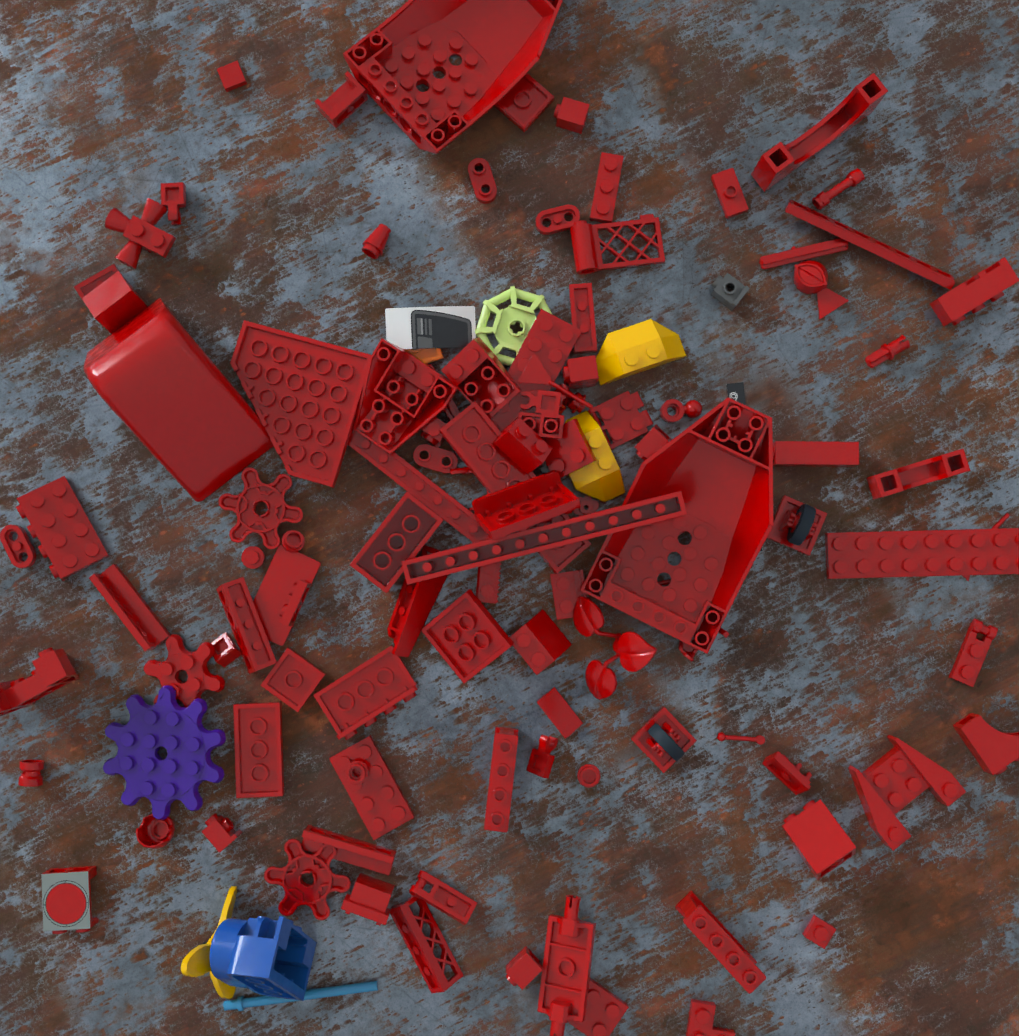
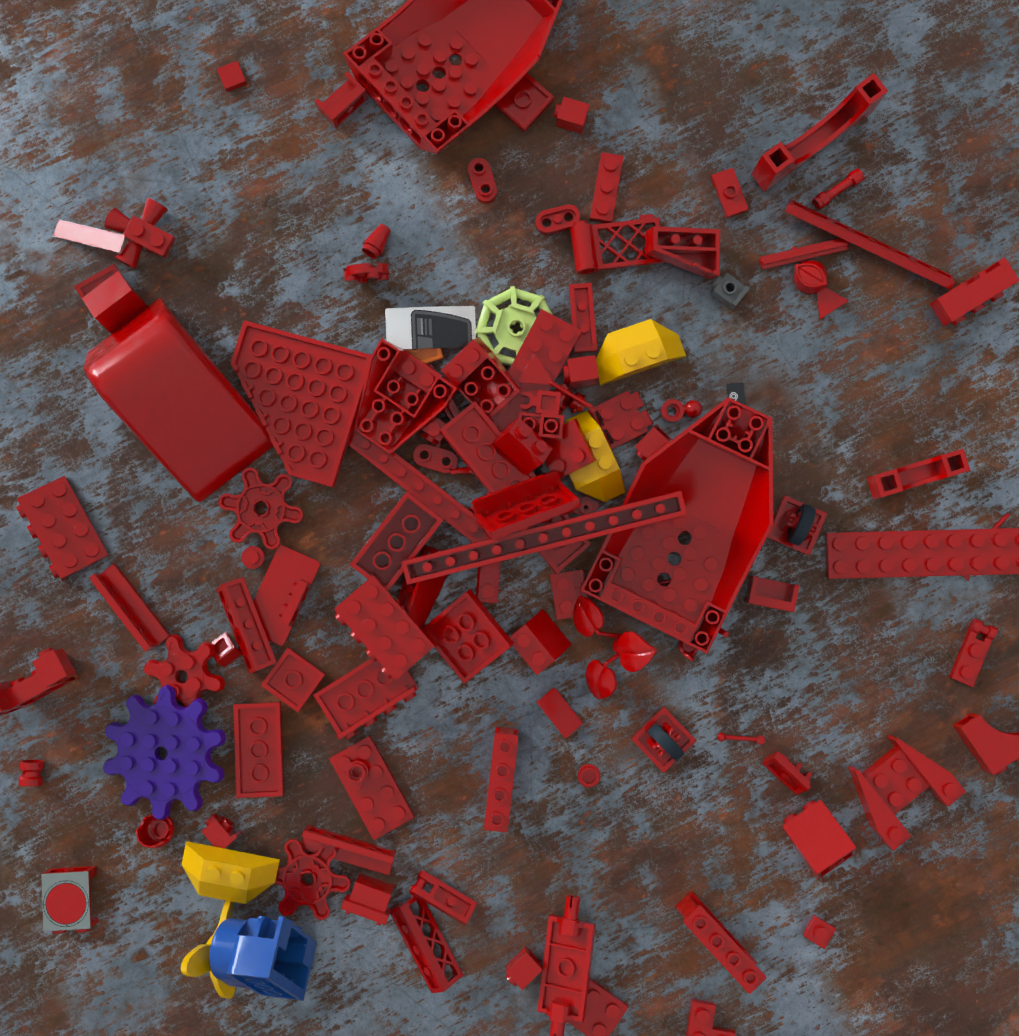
red plate [0,525,36,568] -> none
red plate [161,182,186,225] -> none
dark azure bar [223,981,378,1011] -> none
red plate [281,530,305,553] -> none
red plate [526,734,558,779] -> none
red brick [773,441,859,467] -> none
red axle [865,335,910,368] -> none
none -> sticker [53,220,125,253]
none -> yellow wedge [182,841,280,904]
none -> red bracket [334,575,435,681]
none -> red plate [343,263,389,284]
none -> red wedge [645,226,720,280]
none -> red panel [744,576,799,612]

